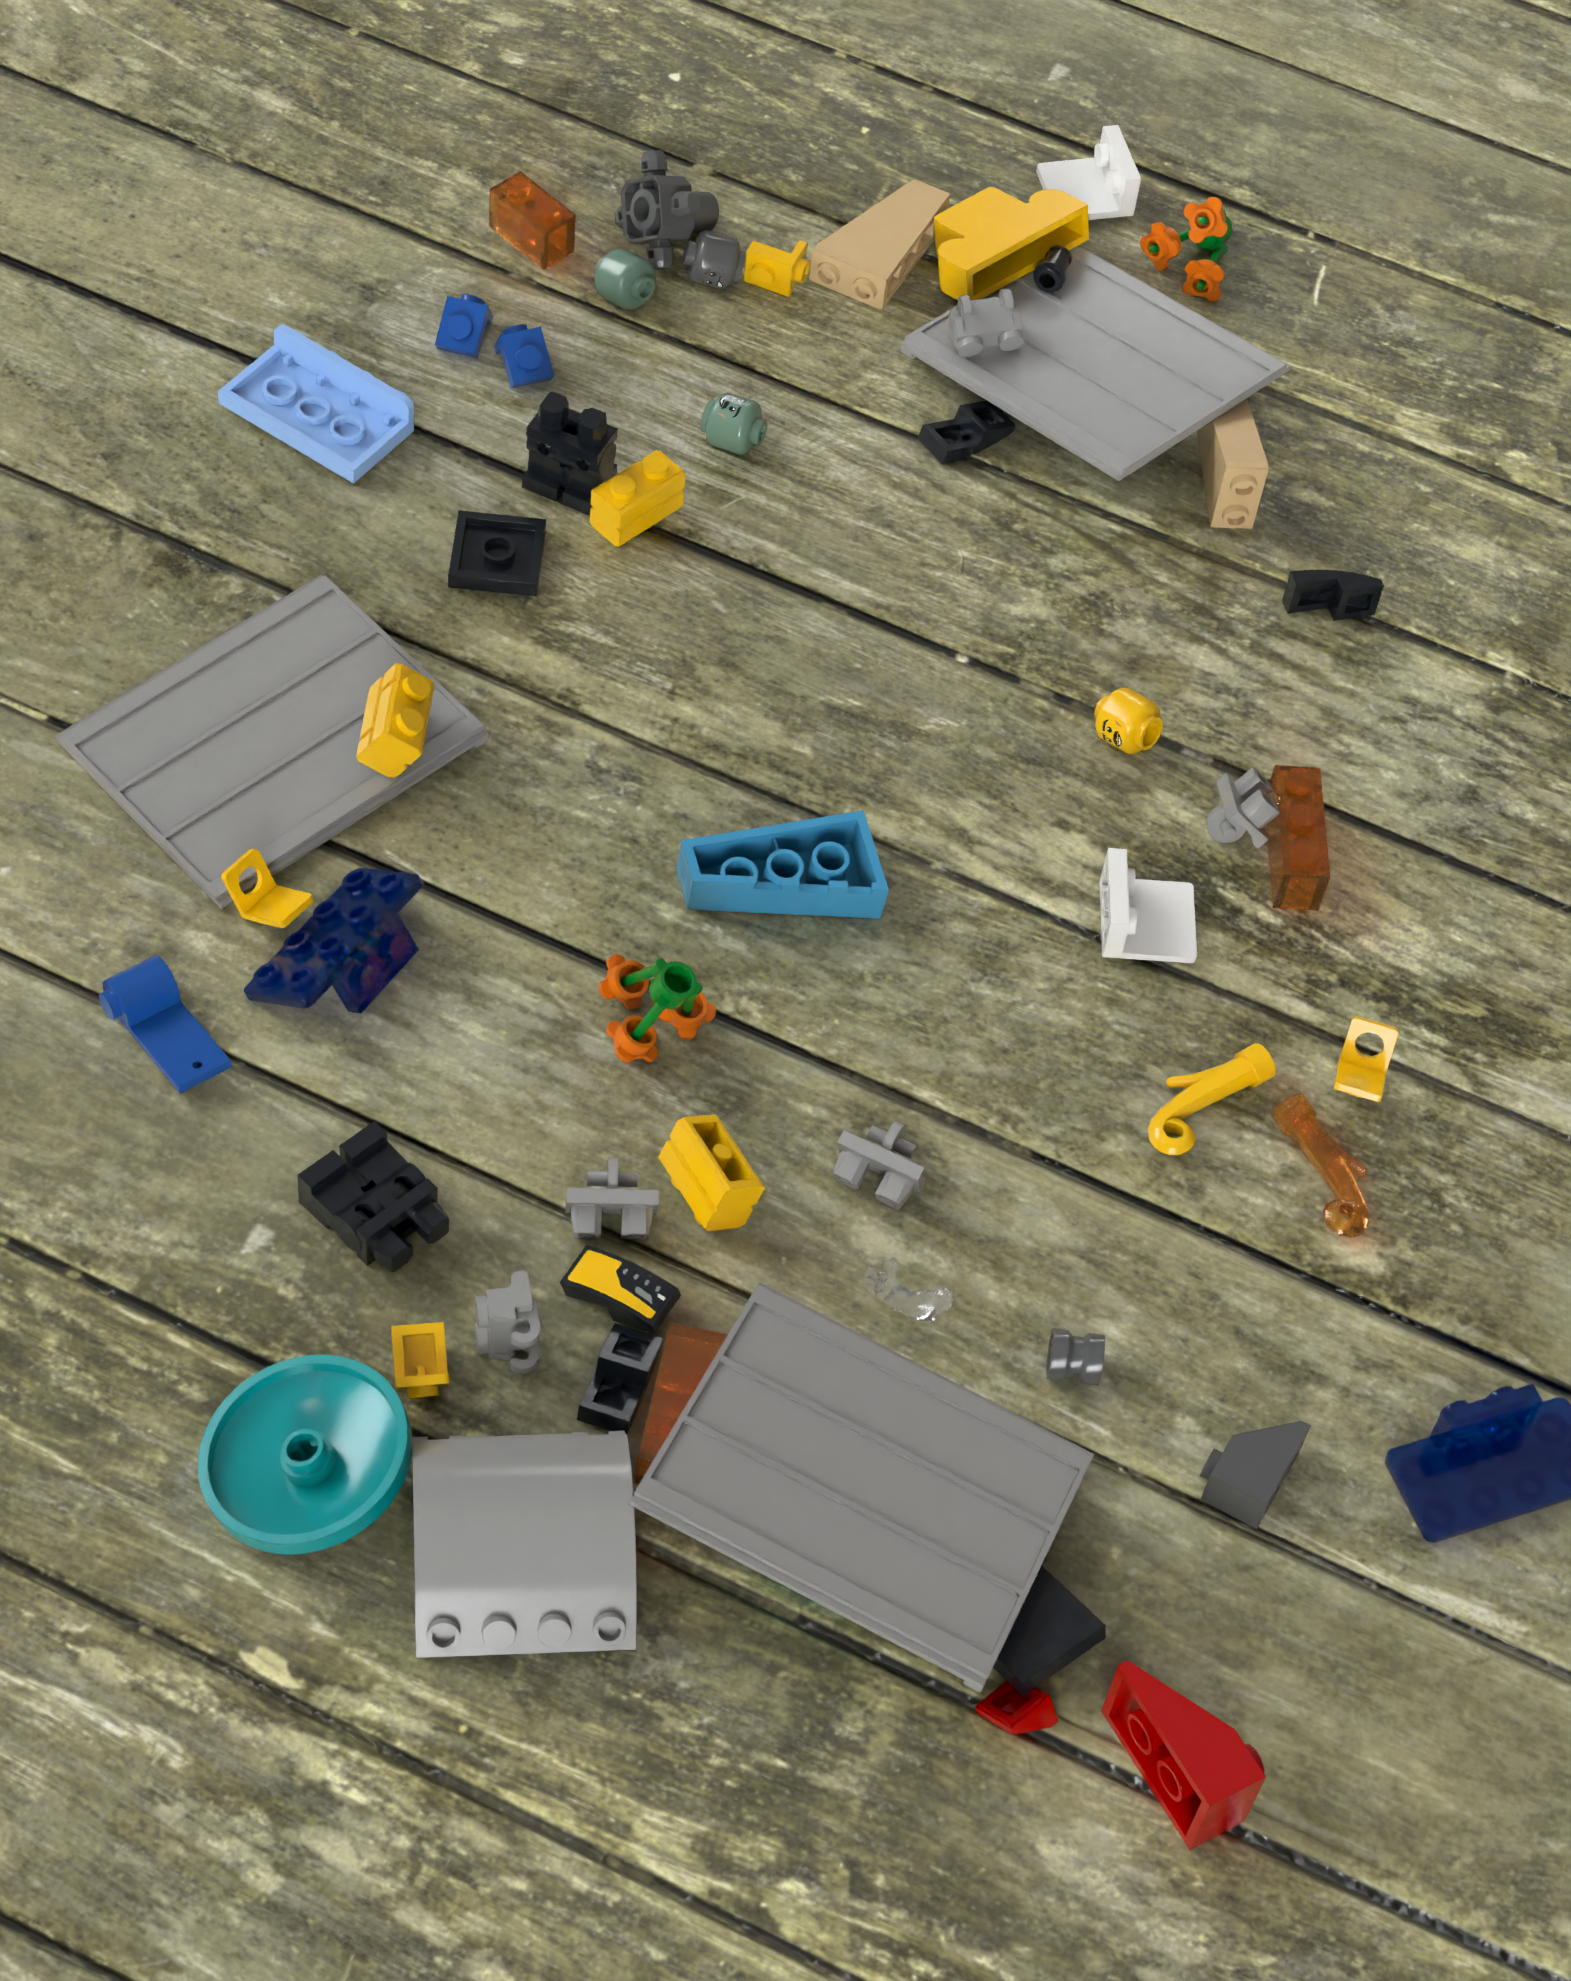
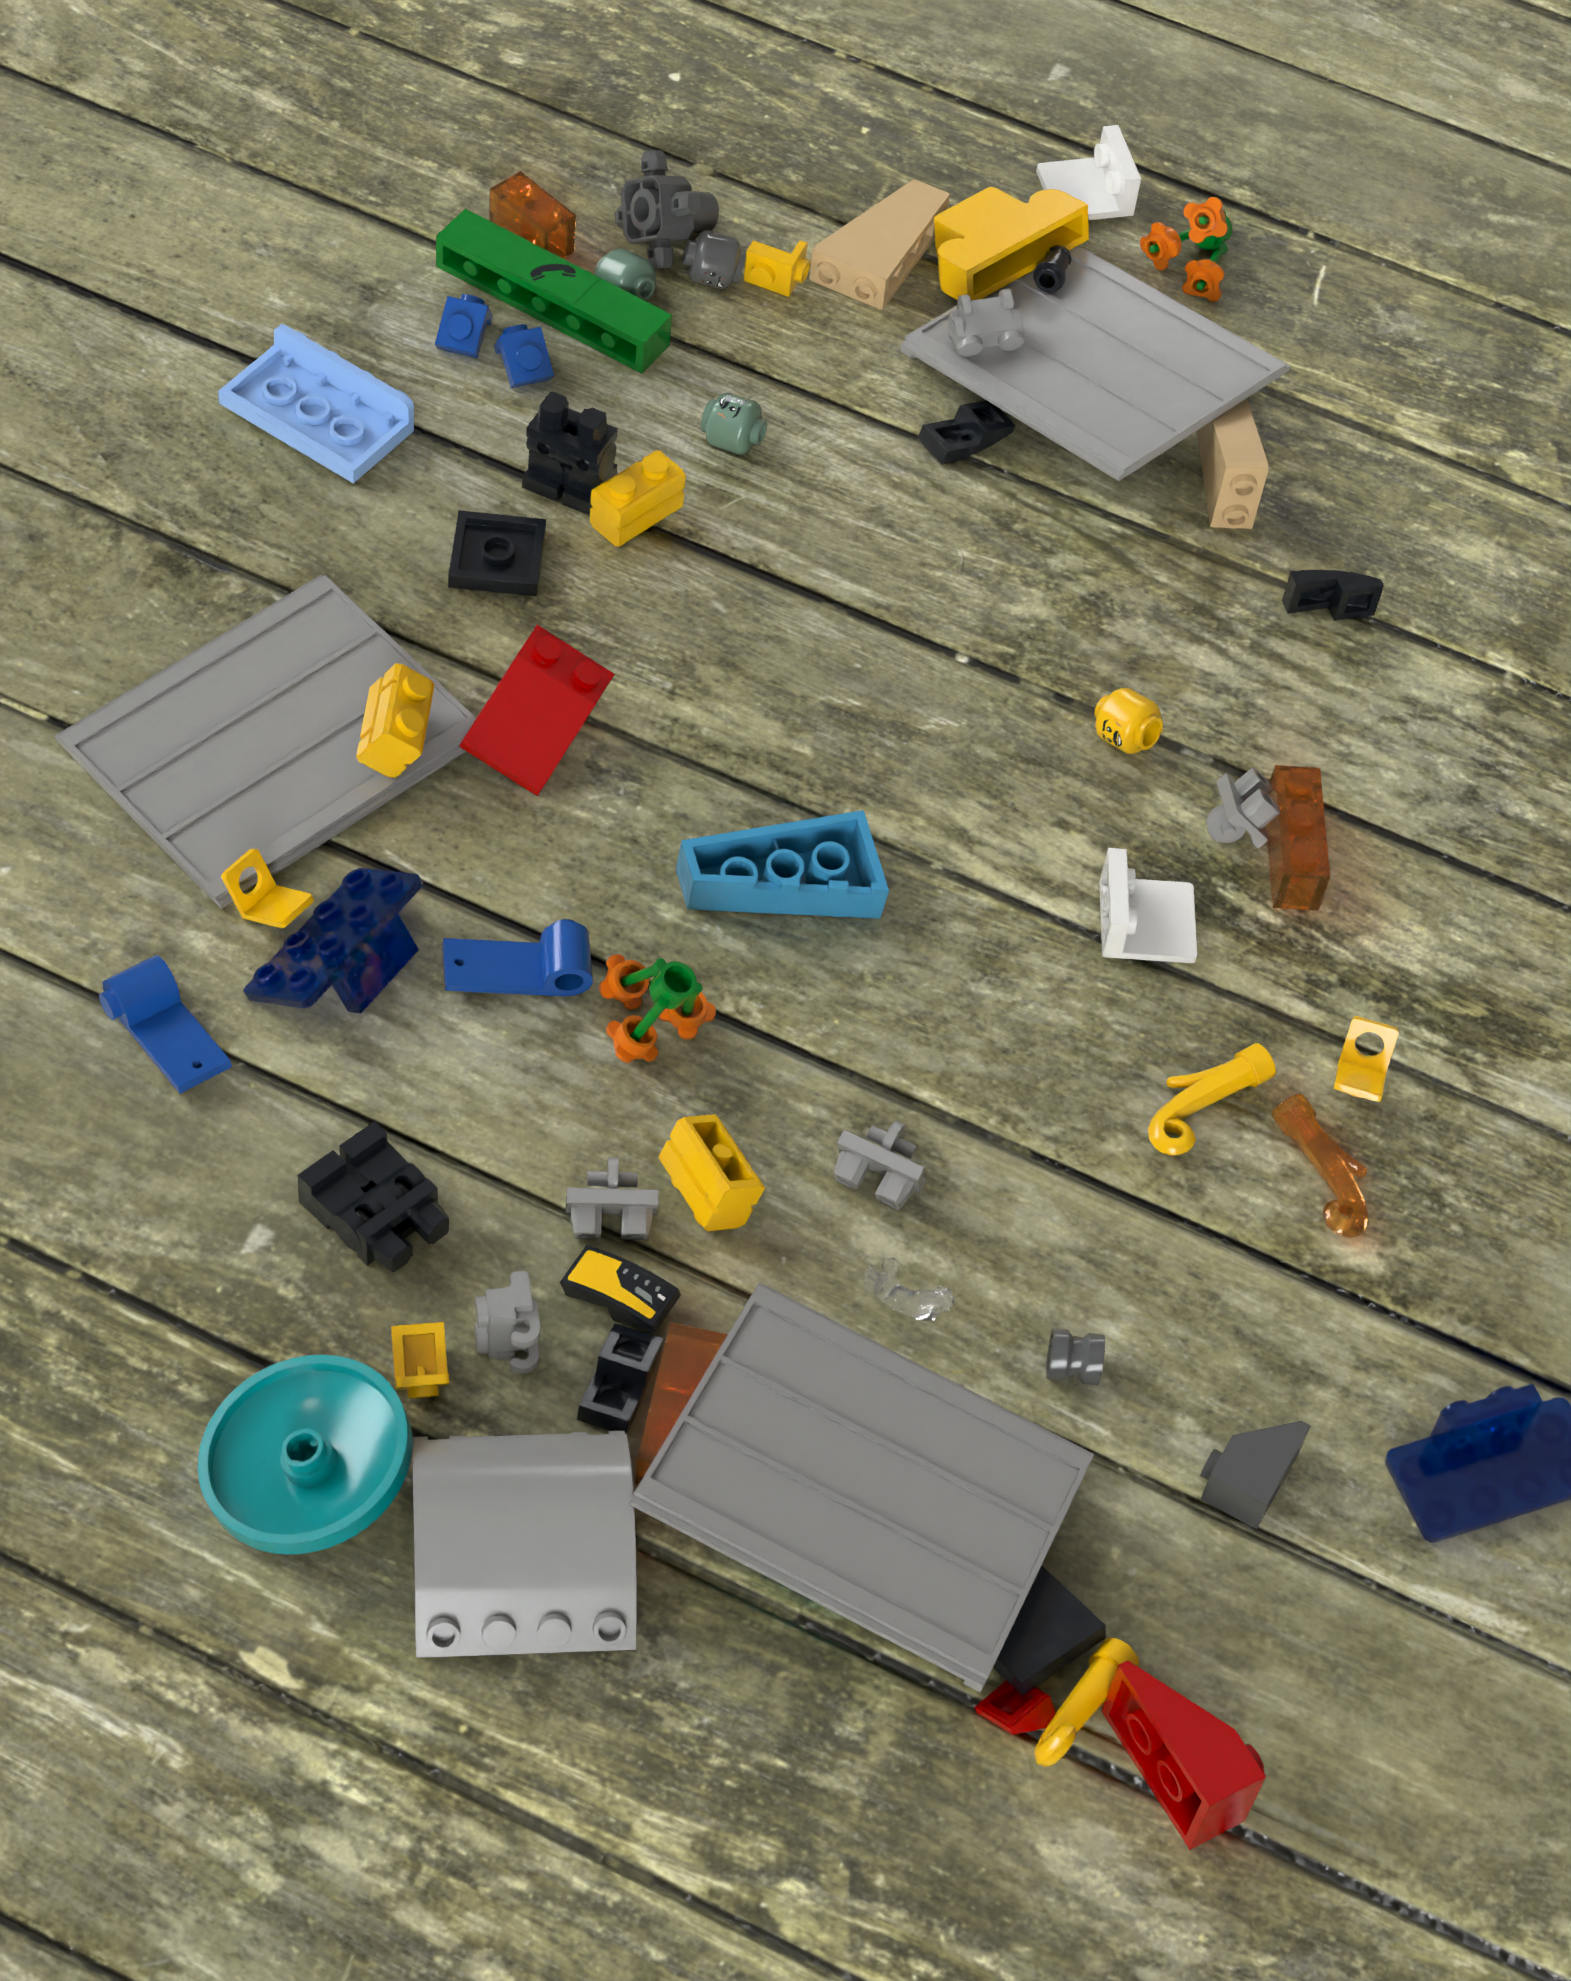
none -> green brick [436,208,672,374]
none -> blue door [442,919,593,996]
none -> red slope [459,625,615,796]
none -> yellow plant [1034,1638,1139,1767]

